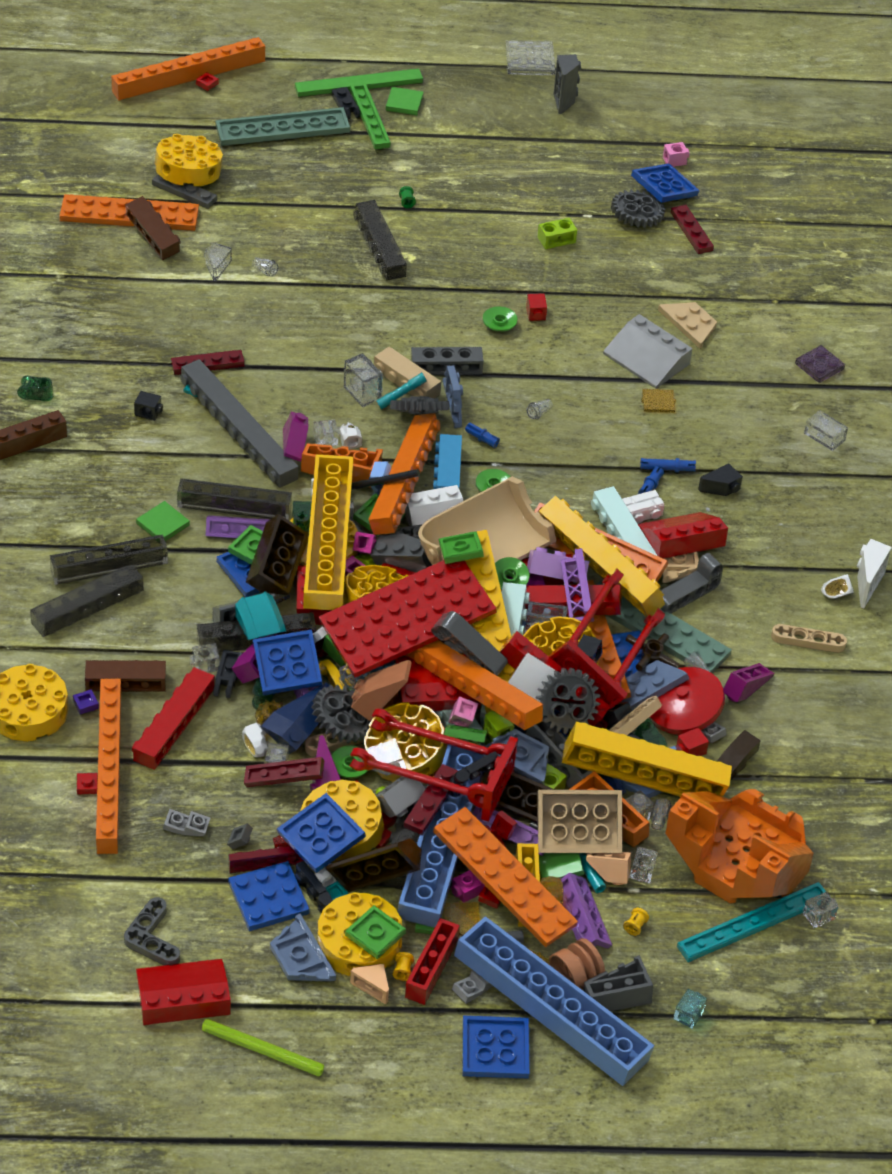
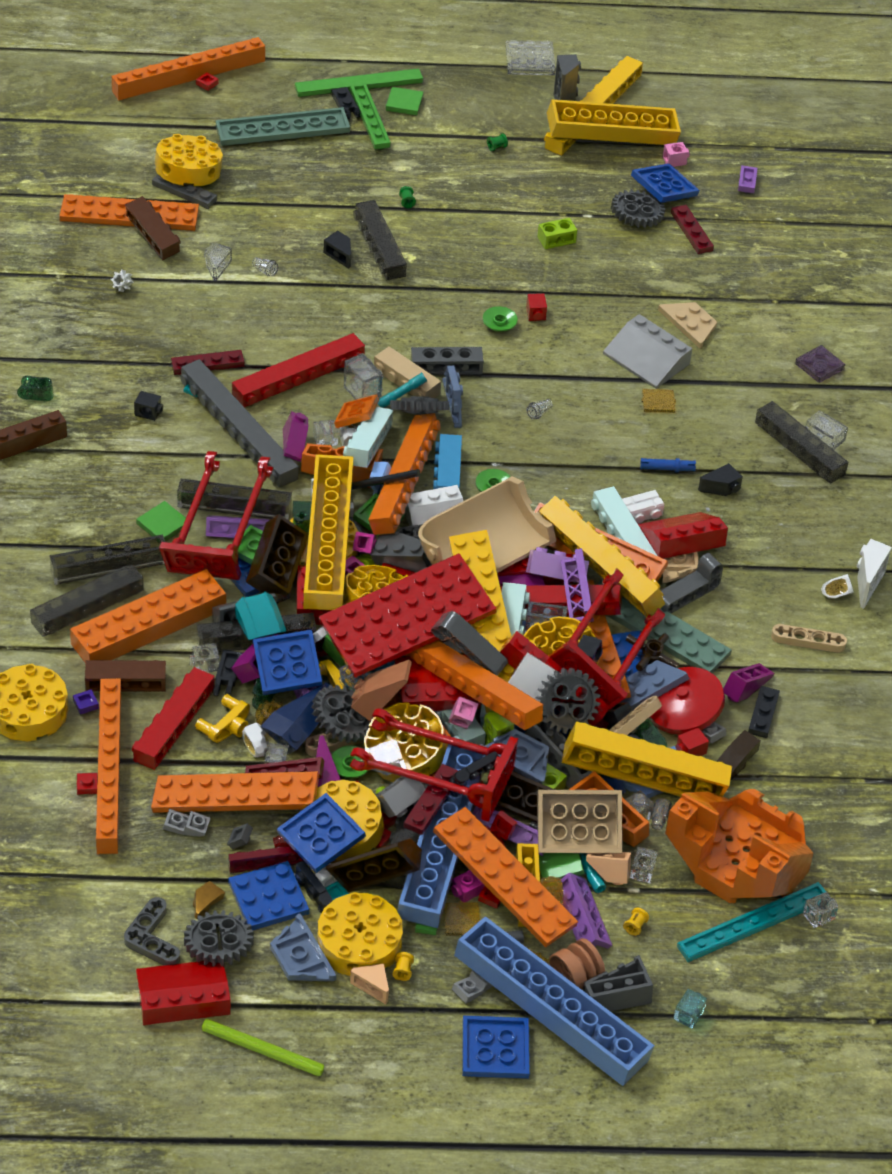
bright green tile [345,905,406,959] -> none
red brick [405,918,460,1005] -> none
bright green tile [439,531,484,564] -> none
bright green plate [444,724,488,745] -> none
blue axle [465,423,500,449] -> none
bright green dish [495,557,529,590] -> none
blue pin [638,467,664,494] -> none
clear cone [683,651,711,672] -> none
none -> orange brick [70,569,226,664]
none -> white gear [111,270,134,292]
none -> orange plate [151,771,319,813]
none -> red piece [159,451,273,580]
none -> dark grey gear [184,910,254,967]
none -> pearl gold slope [193,881,225,919]
none -> yellow connector [195,694,250,743]
none -> red brick [232,333,365,408]
none -> black slope [323,230,351,269]
none -> orange tile [334,394,379,428]
none -> light aqua brick [343,407,393,468]
none -> green bush [487,133,508,151]
none -> yellow brick [544,56,643,156]
none -> yellow brick [547,99,681,145]
none -> medium lavender plate [738,165,758,193]
none -> black plate [748,686,780,738]
none -> clear smoke brick [755,401,849,484]

